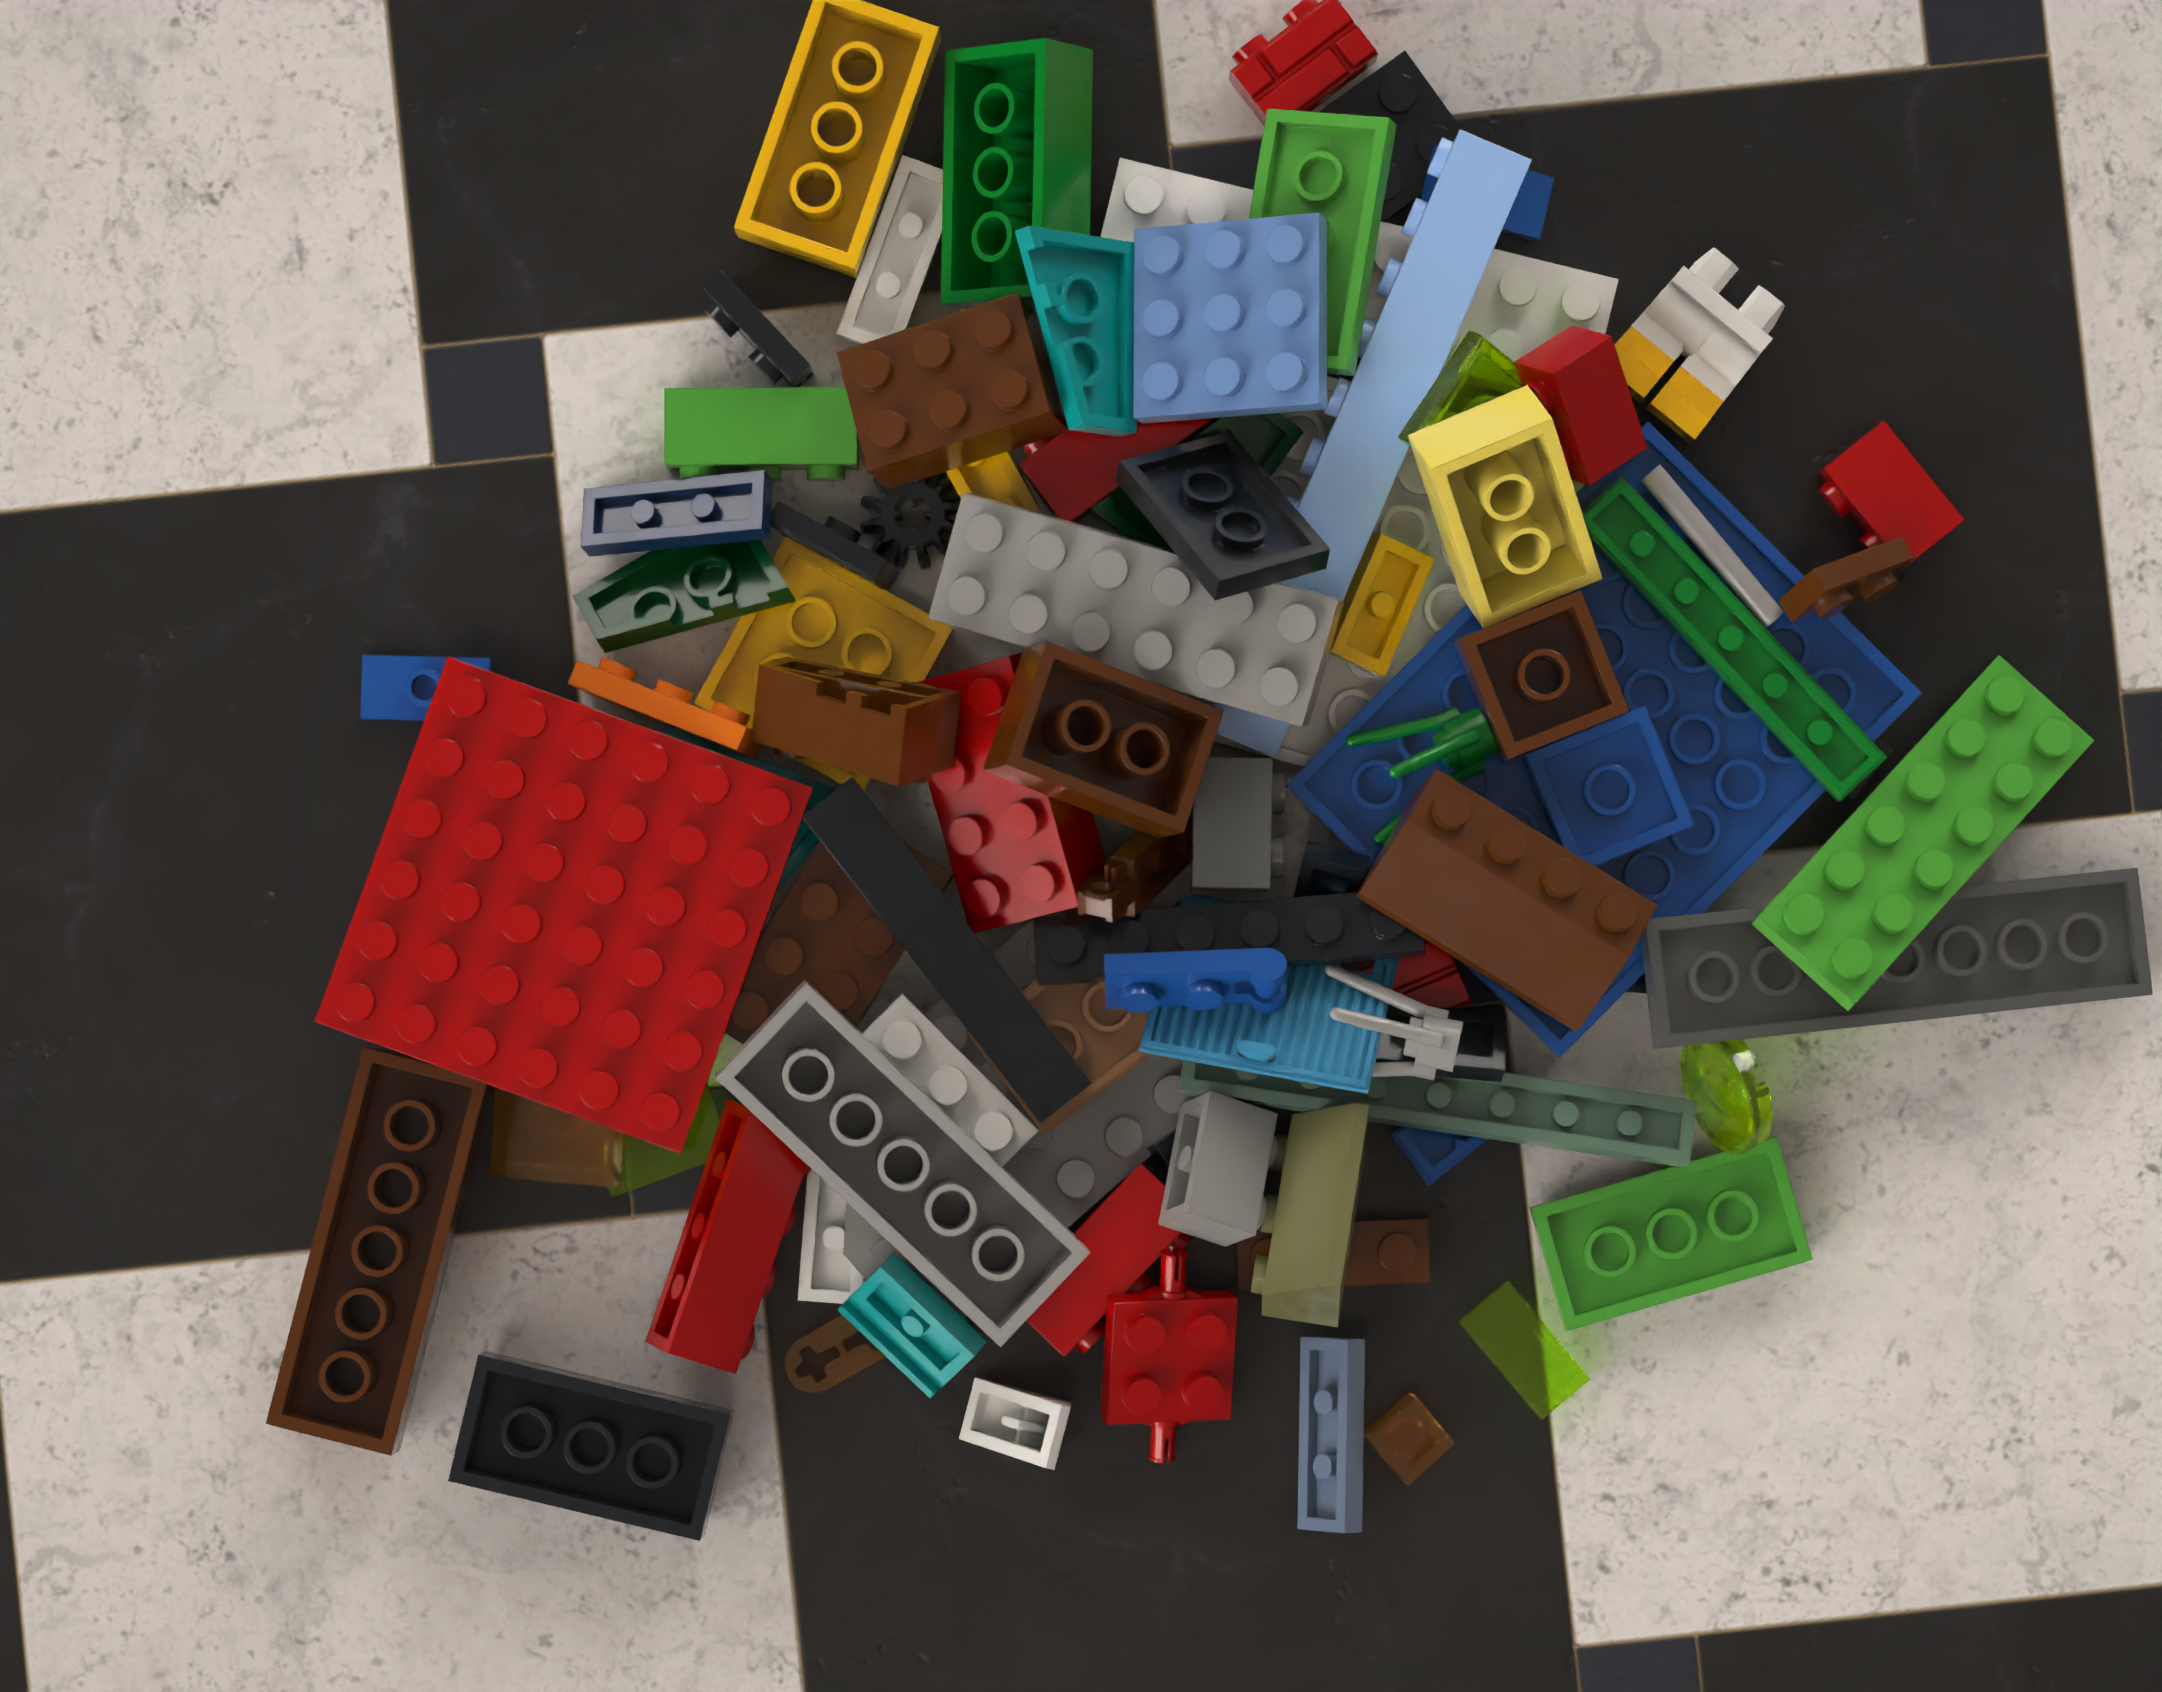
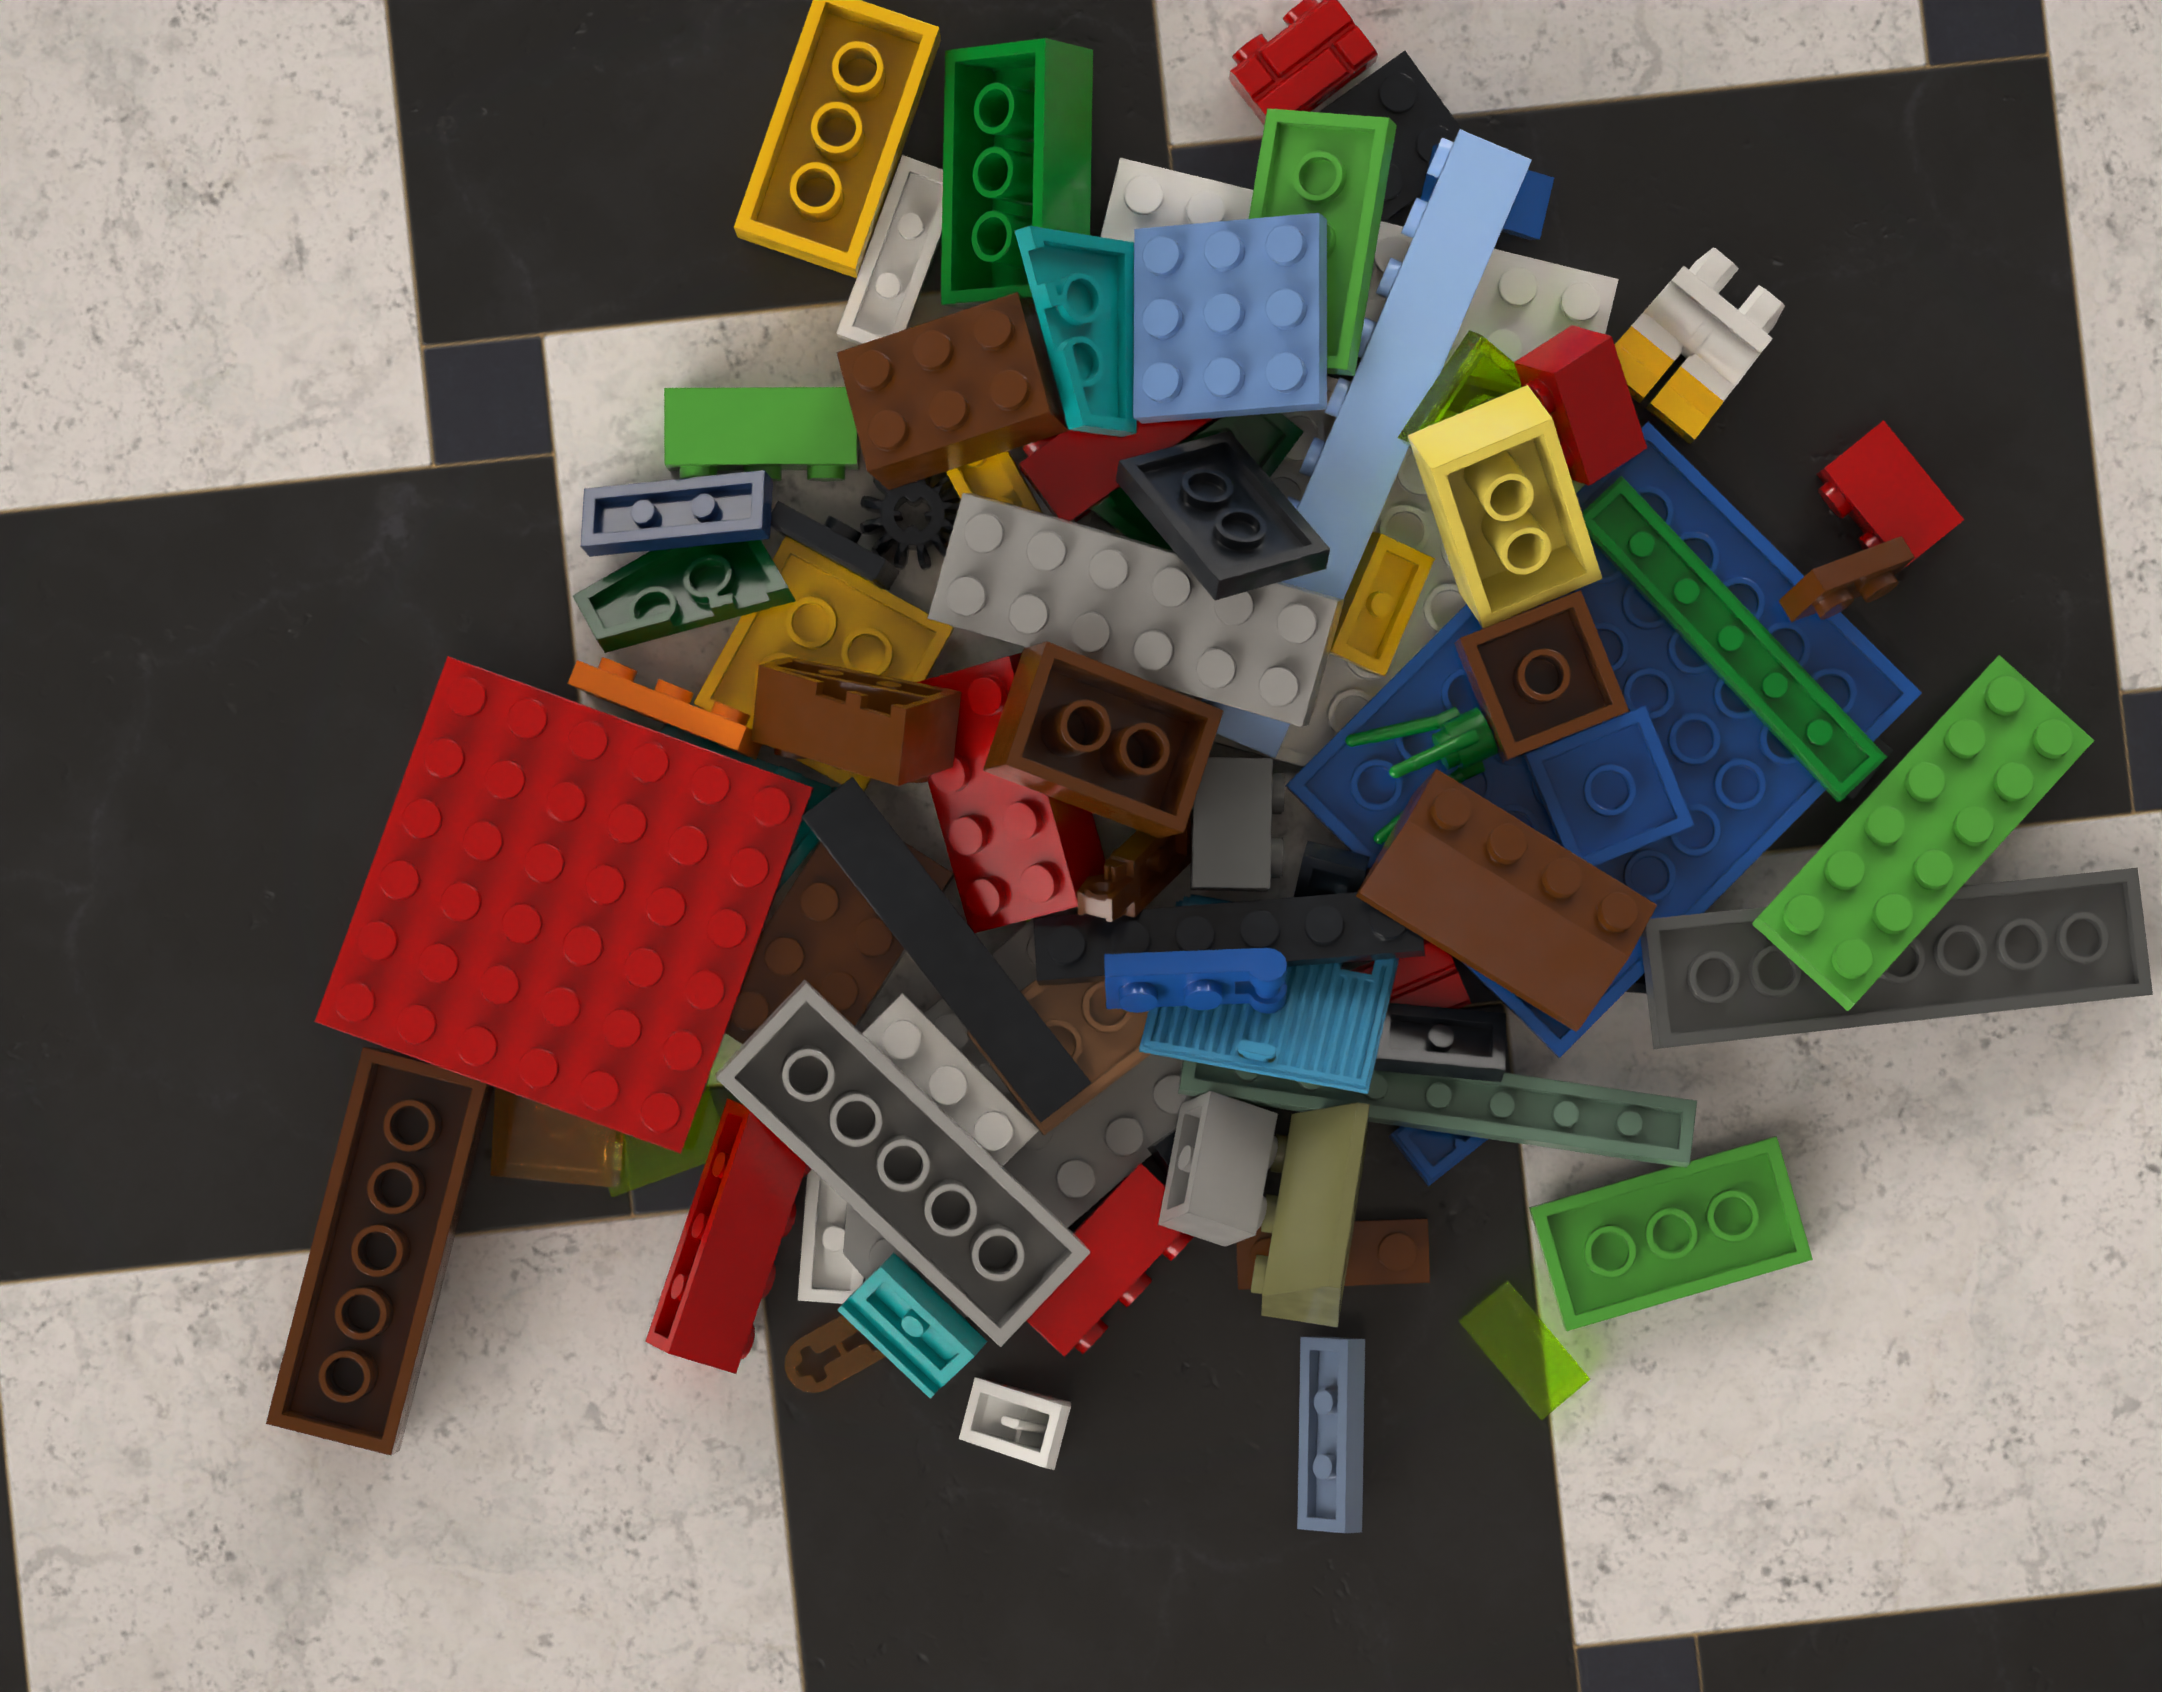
blue plate [360,655,492,721] -> none
black brick [448,1351,734,1541] -> none
black plate [703,271,814,387] -> none
red plate [1100,1248,1238,1463] -> none
light grey plant [1325,964,1463,1081] -> none
clear orange plate [1364,1392,1455,1486] -> none
light grey bar [1641,464,1784,628] -> none
clear neon green tile [1680,1040,1773,1154] -> none

